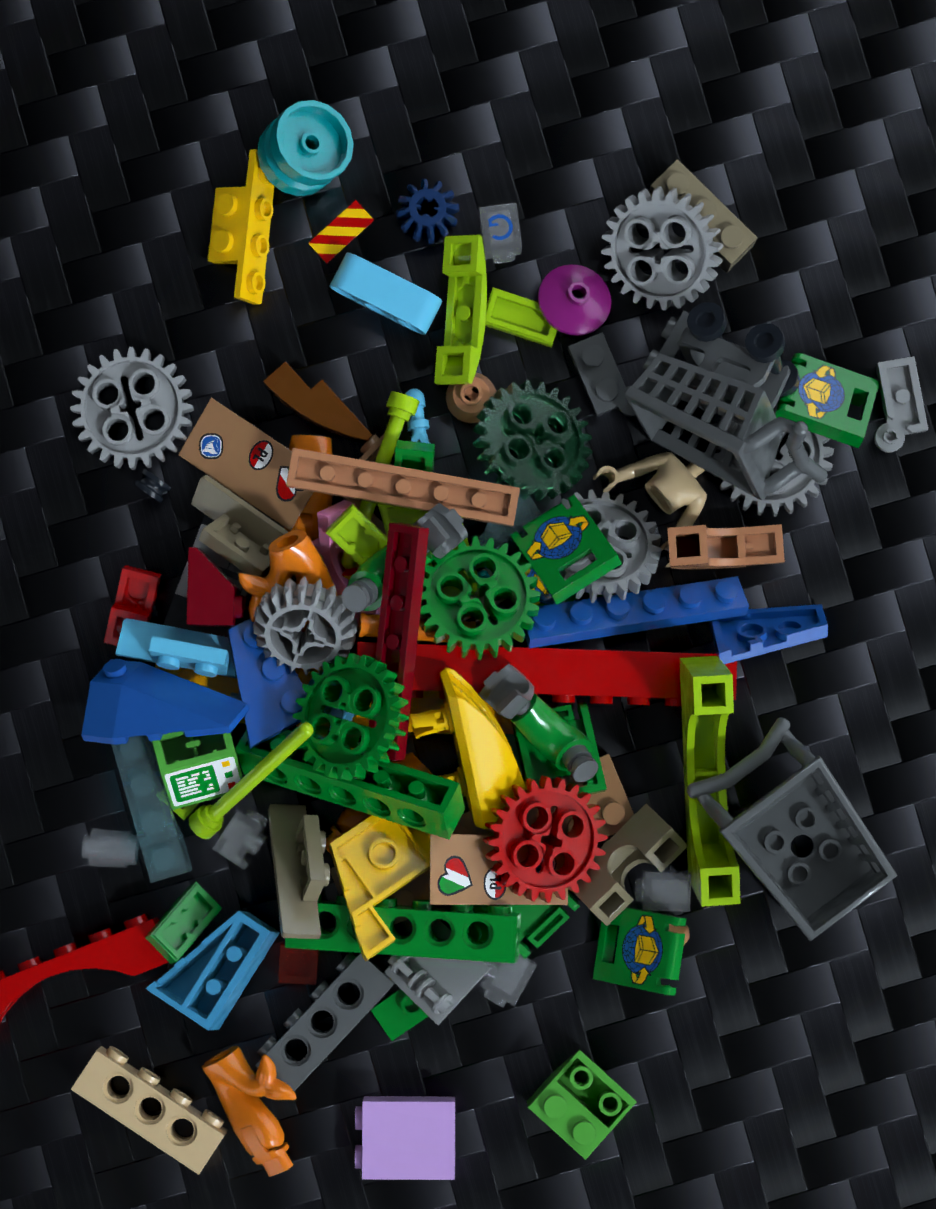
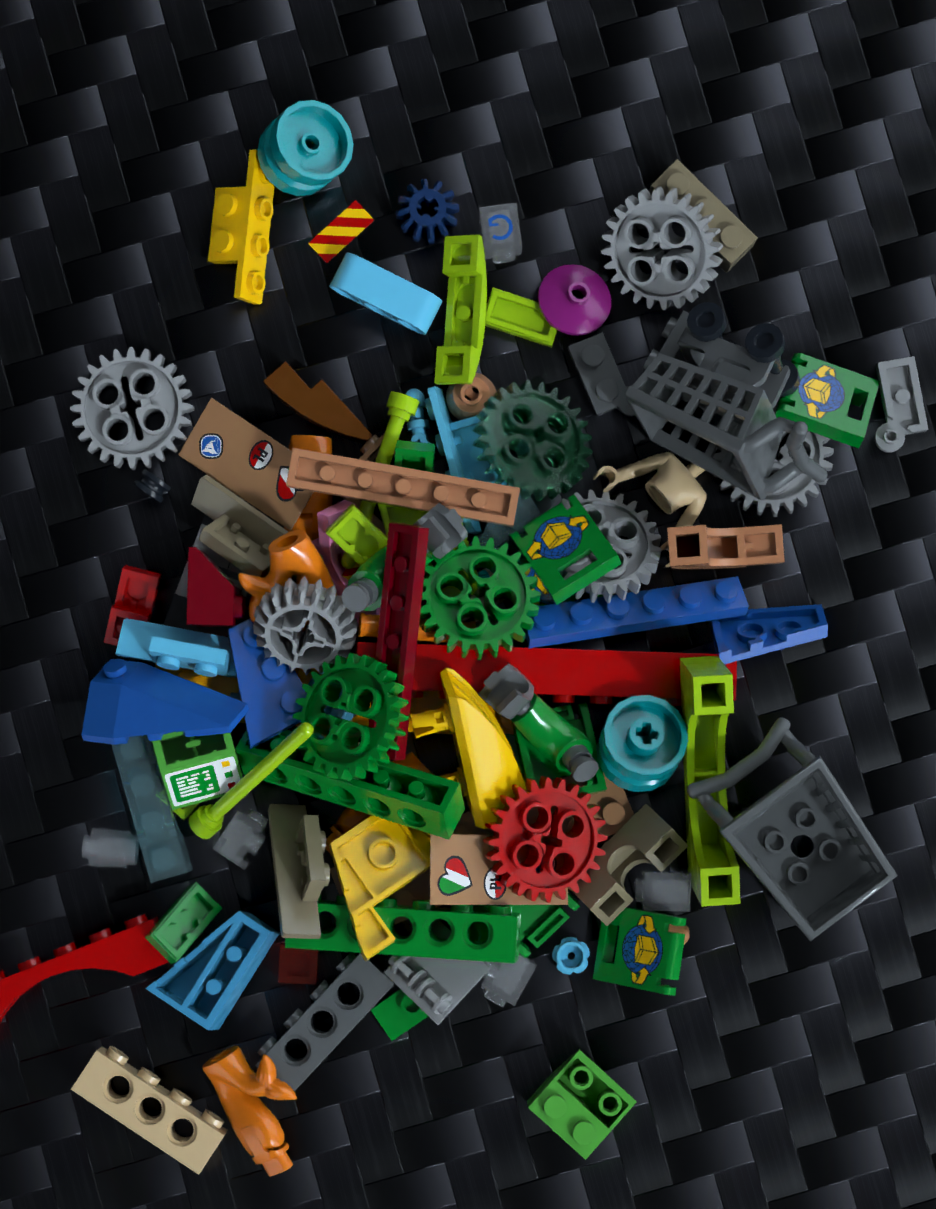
lavender brick [355,1096,455,1180] -> none
none -> medium azure bracket [425,386,507,534]
none -> medium azure plate [552,937,590,975]
none -> teal wheel [596,695,688,792]

